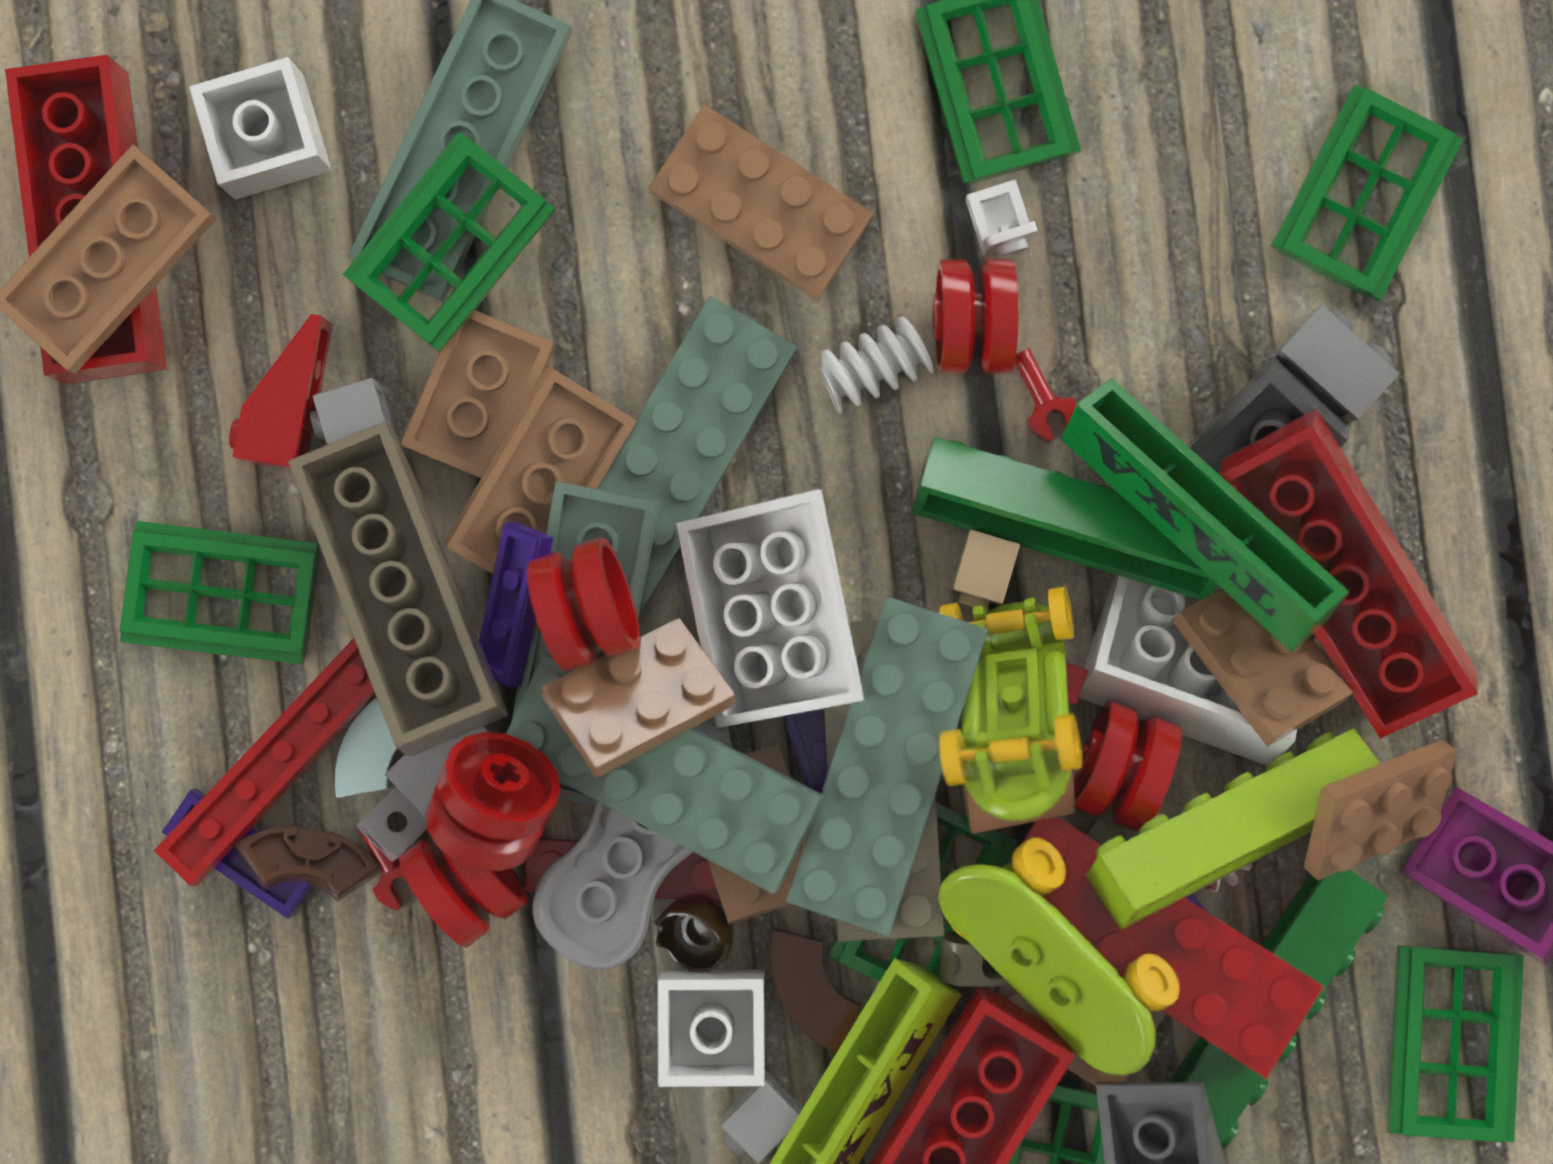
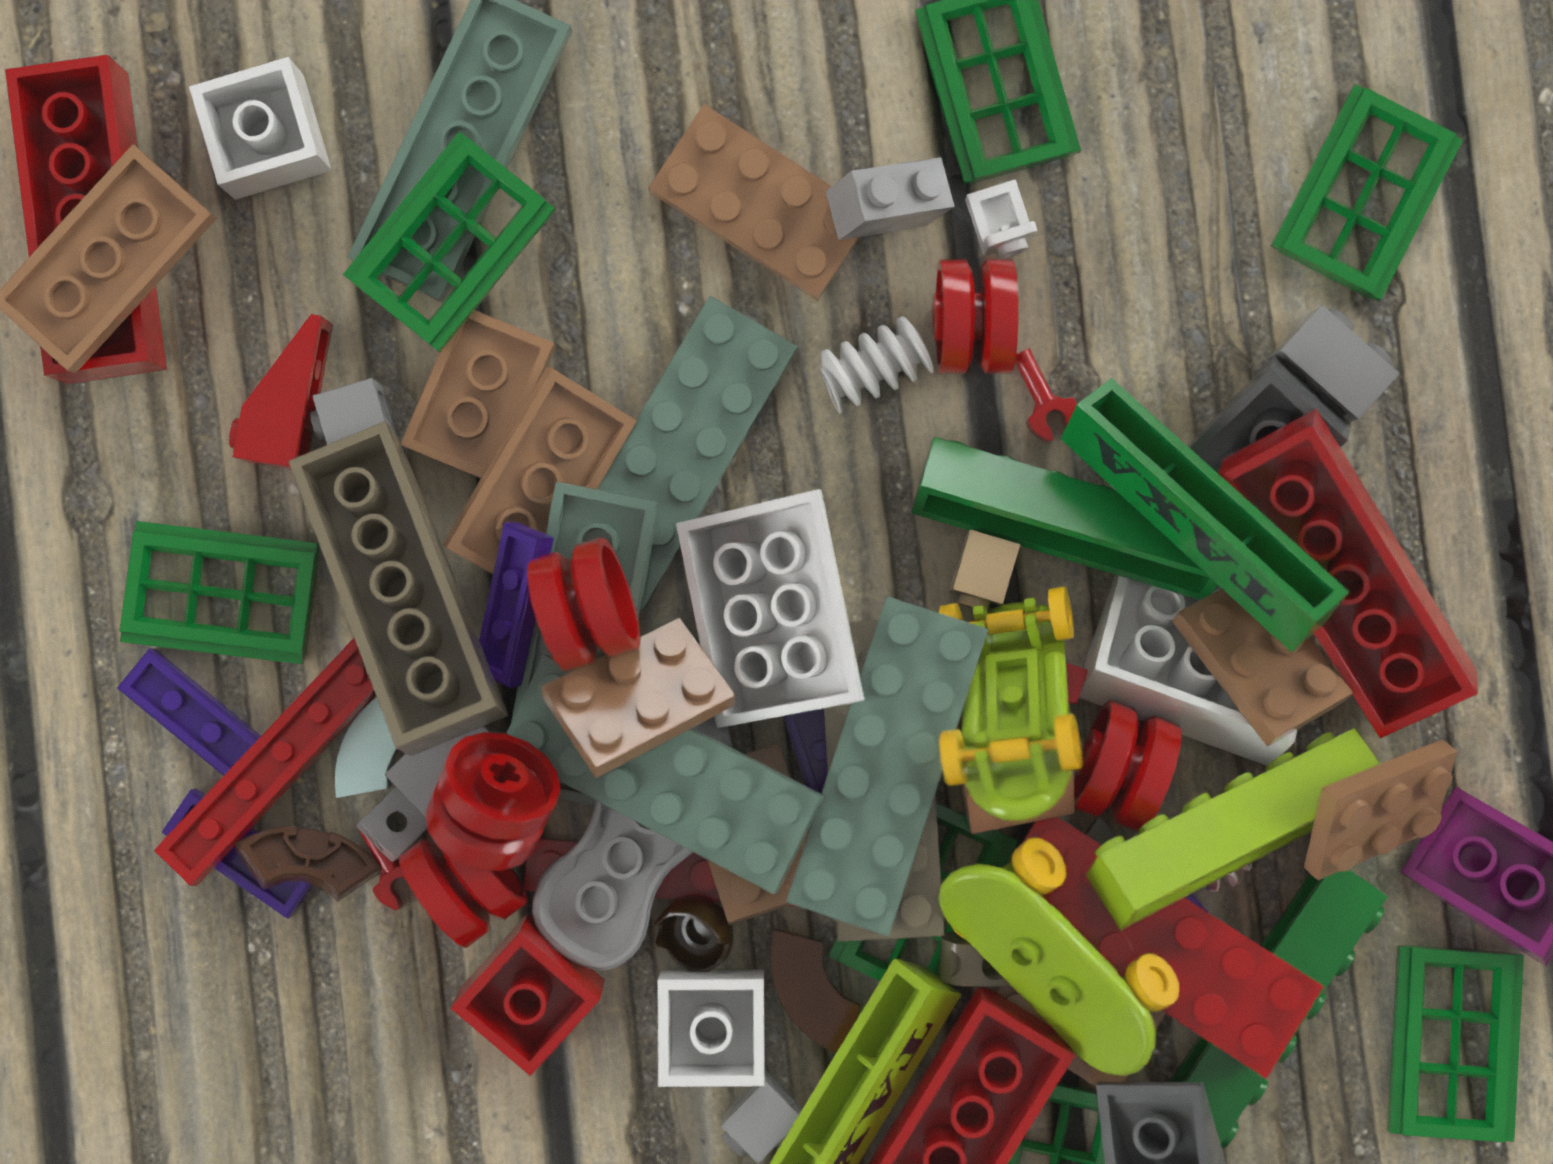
none -> dark purple tile [117,648,261,776]
none -> red brick [450,913,605,1076]
none -> light grey brick [826,157,955,240]

